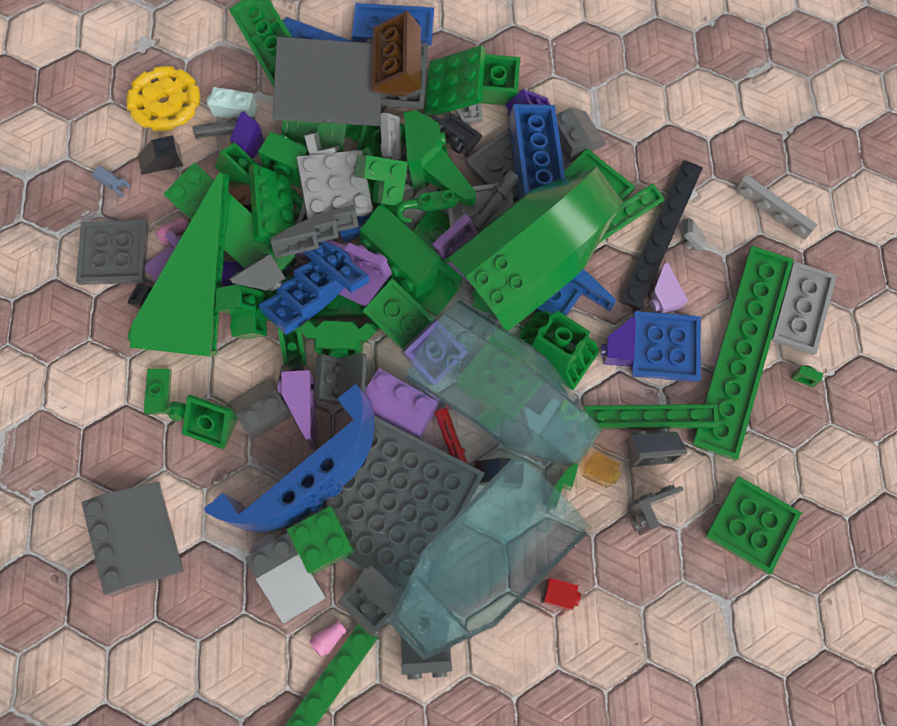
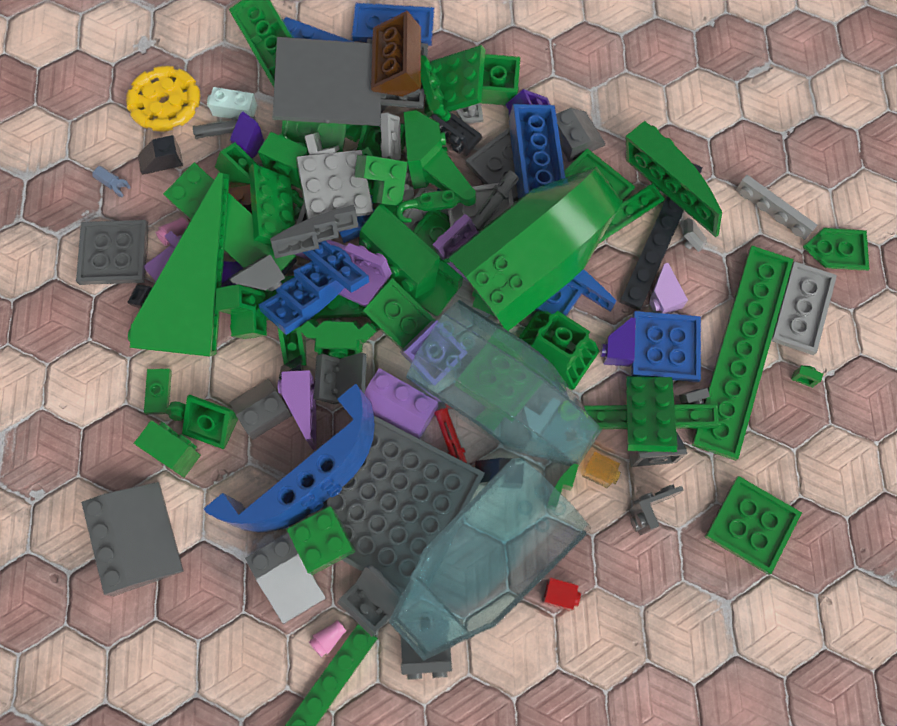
none -> green brick [133,420,201,478]
none -> green plate [421,55,451,122]
none -> green slope [625,121,722,237]
none -> green plate [626,376,677,452]
none -> dark grey plate [679,388,710,404]
none -> green tile [803,228,870,271]

